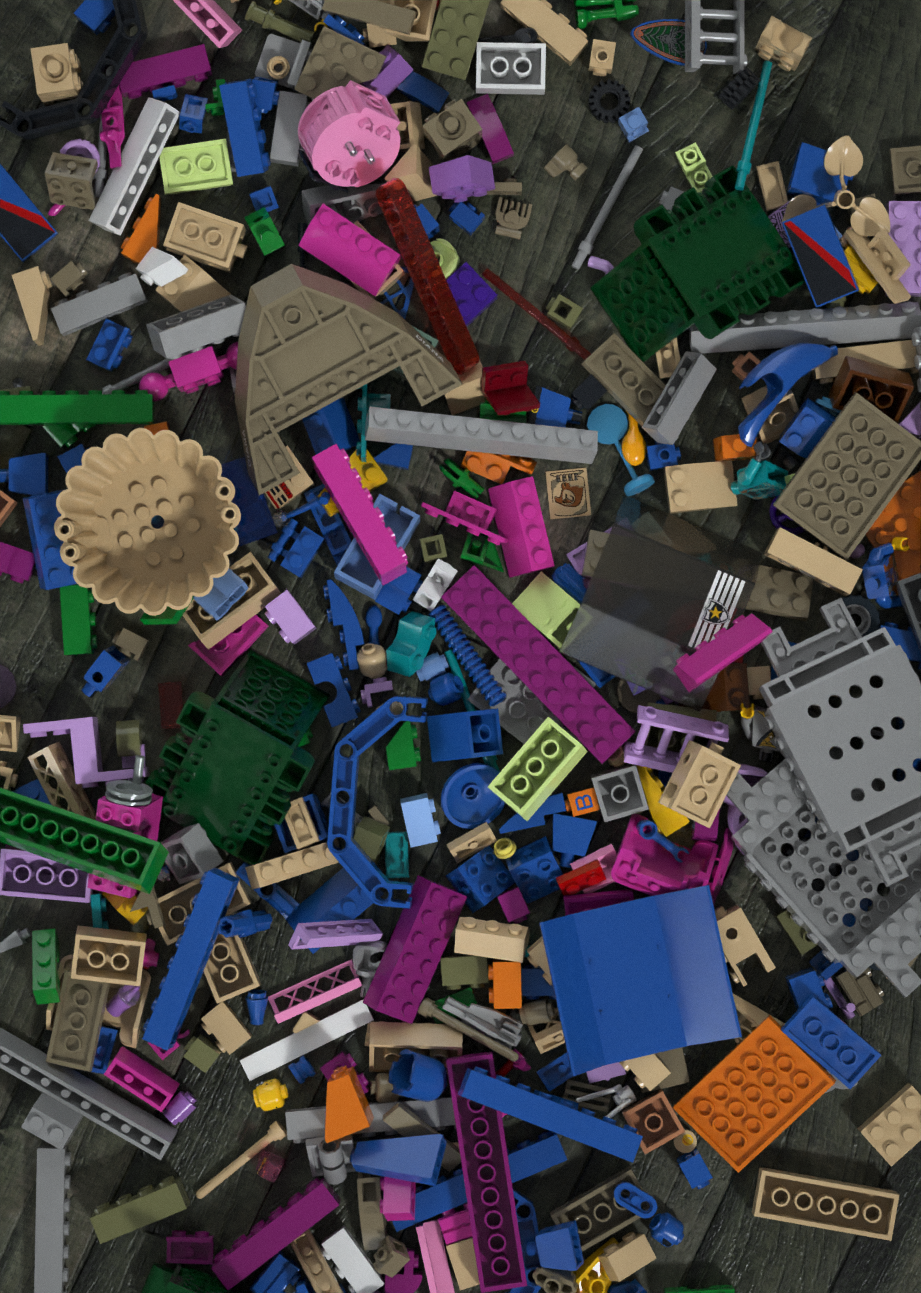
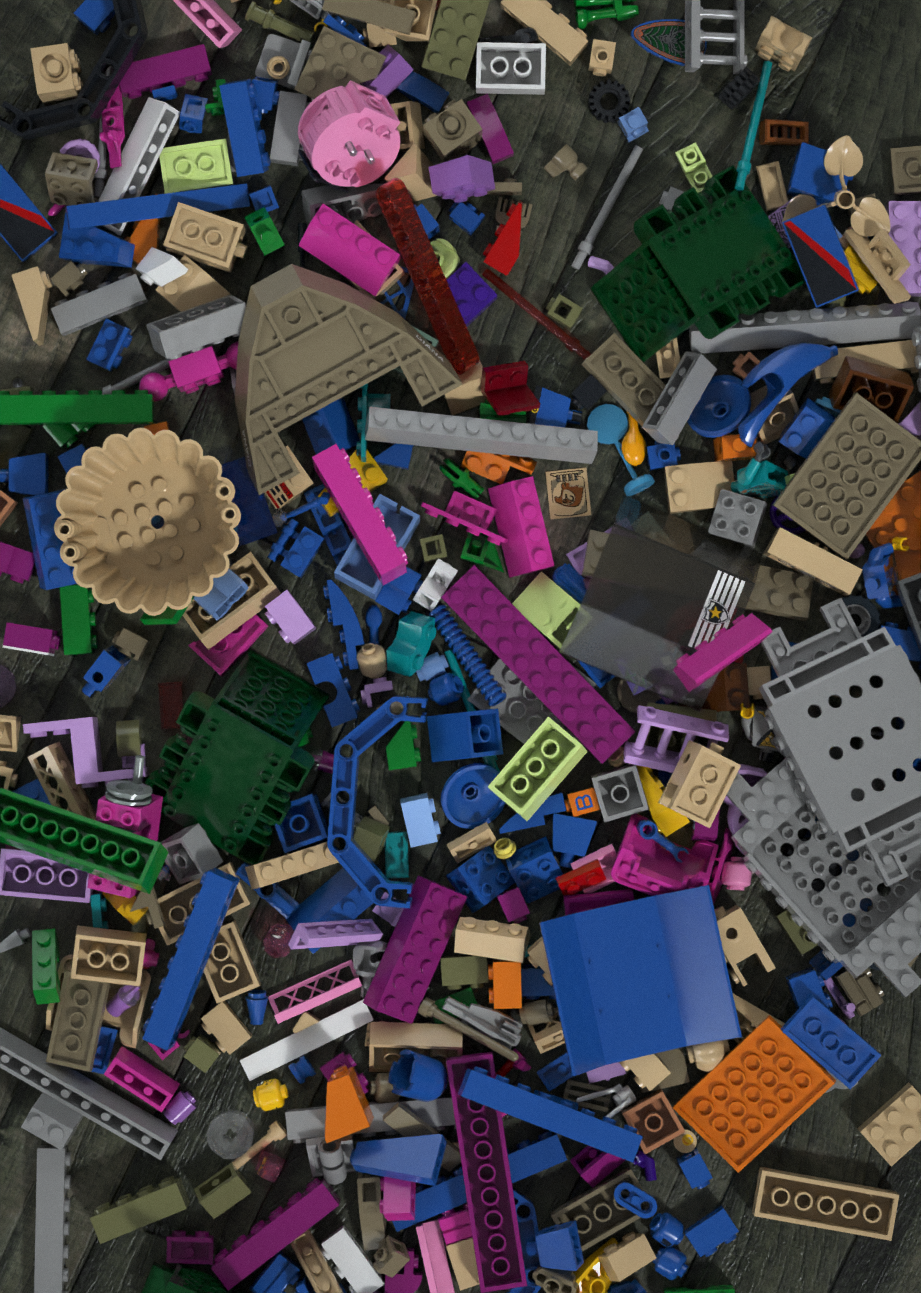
blue piece [217,909,273,938] -> none
tan plate [285,797,320,849] -> none
none -> magenta piece [2,622,61,656]
none -> blue wedge [59,212,135,268]
none -> blue tile [65,183,250,230]
none -> olive brick [194,1162,252,1219]
none -> clear brick [207,1109,255,1159]
none -> clear pink head [263,924,294,958]
none -> magenta piece [310,748,334,774]
none -> lavender bracket [372,892,404,927]
none -> red slope [482,201,523,276]
none -> magenta brick [570,1146,625,1188]
none -> dark purple arm [633,1151,657,1181]
none -> blue head [653,1246,688,1280]
none -> blue brick [684,1205,739,1257]
none -> tan plant [686,1040,730,1072]
none -> blue dish [687,375,751,438]
none -> light grey bracket [708,489,767,548]
none -> bright pink head [721,857,752,891]
none -> dark orange slope [759,119,809,145]

